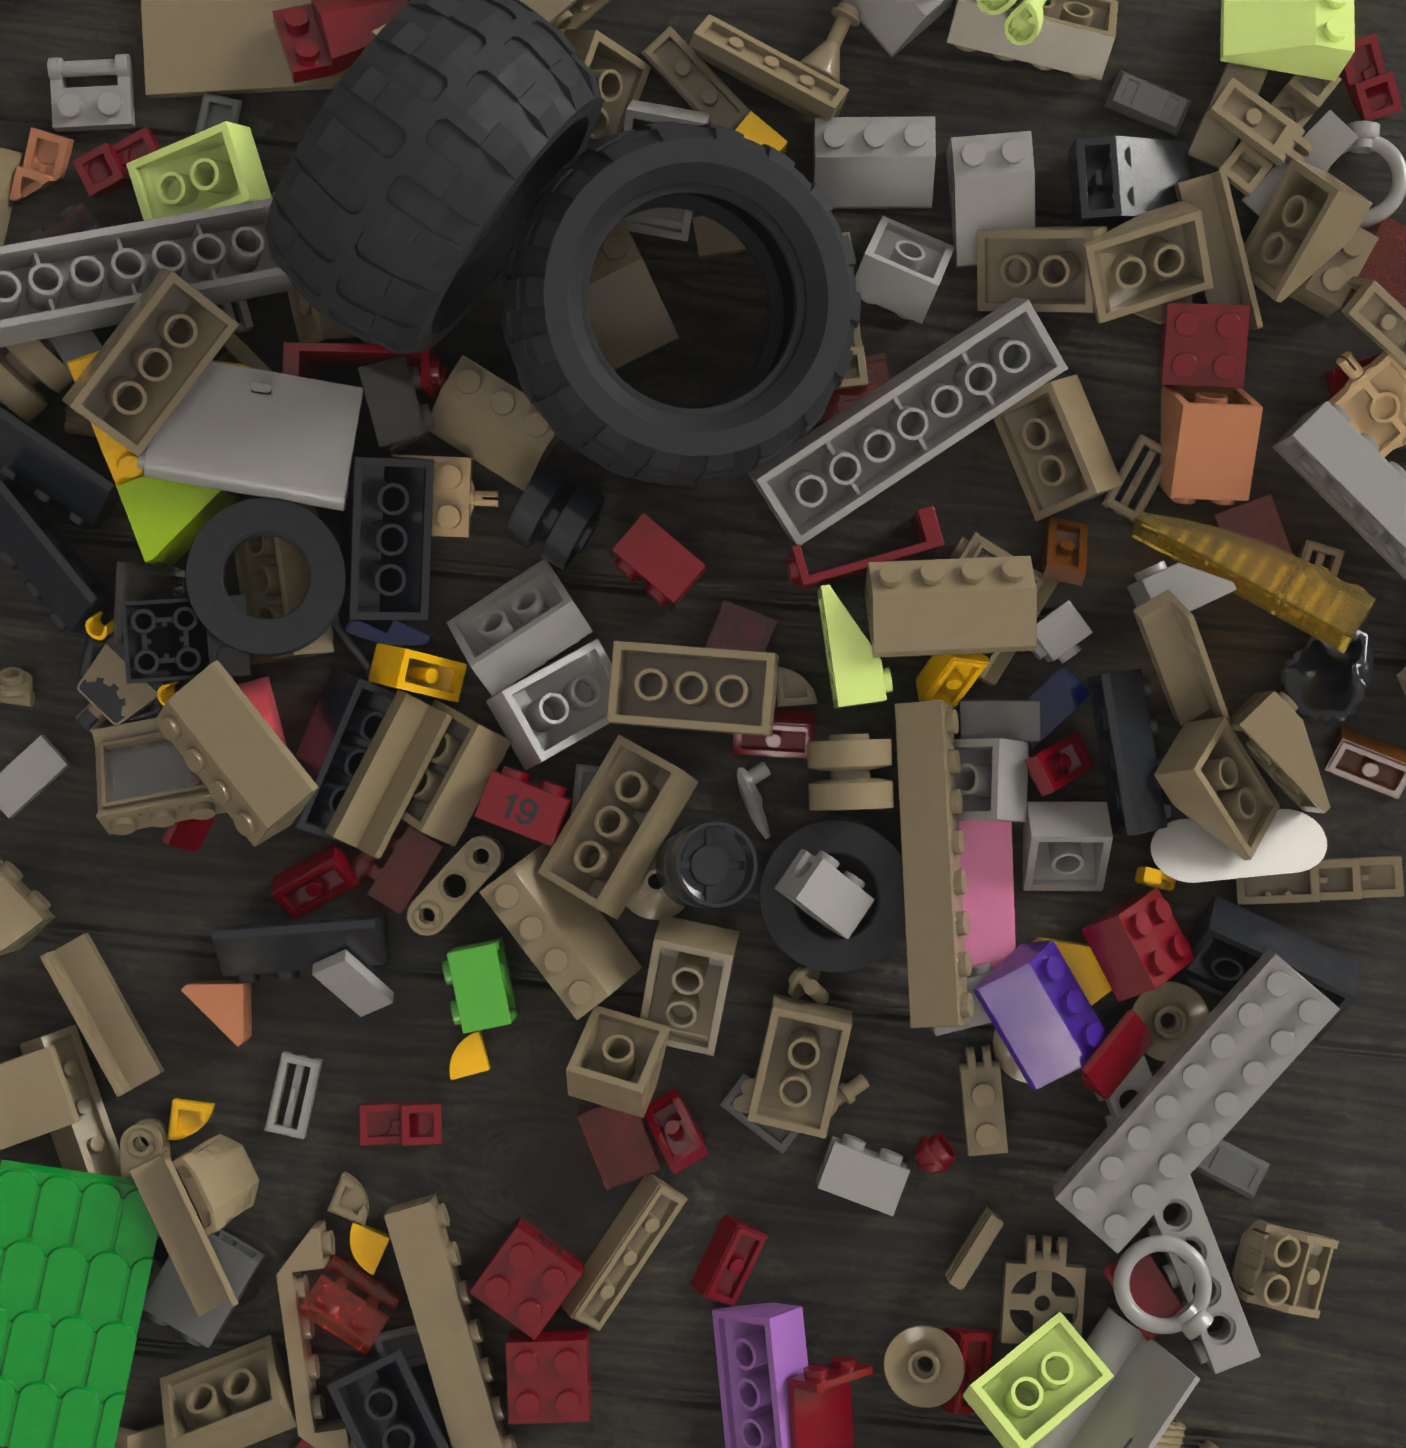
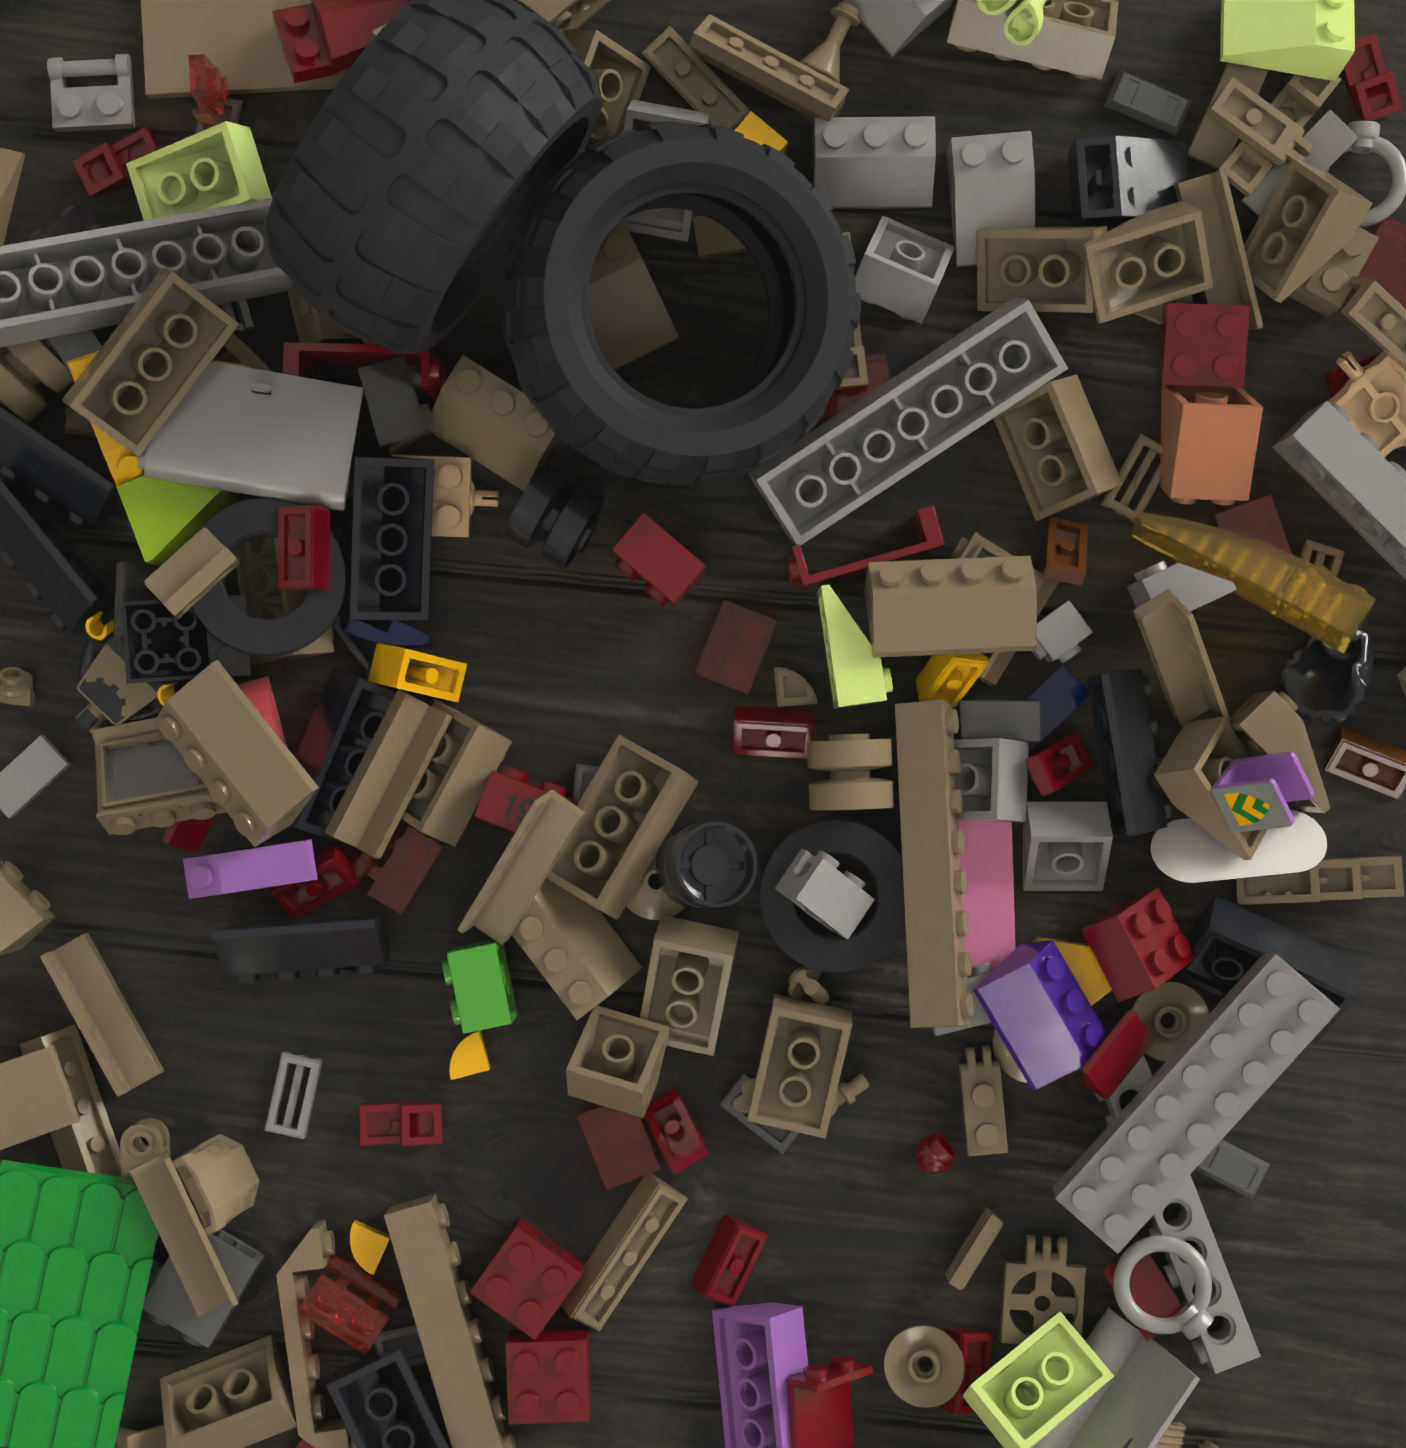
nougat slope [9,127,74,201] -> none
yellow tile [167,1098,215,1140] -> none
nougat slope [181,980,252,1047] -> none
light grey tile [312,949,394,1017] -> none
dark tan tile [327,1171,369,1225] -> none
dark tan piece [407,835,505,936] -> none
light grey slope [446,559,593,697] -> none
light grey slope [486,639,612,770] -> none
dark tan brick [607,641,779,737] -> none
light grey bar [737,762,771,839] -> none
light grey brick [816,1134,910,1216] -> none
yellow tile [1135,866,1176,892] -> none
dark tan slope [1232,1220,1339,1319] -> none
none -> dark tan panel [144,528,240,620]
none -> medium lavender slope [183,839,317,899]
none -> clear red plate [188,54,229,129]
none -> dark red slope [278,505,330,590]
none -> dark tan panel [457,789,585,945]
none -> piece [1210,751,1315,833]

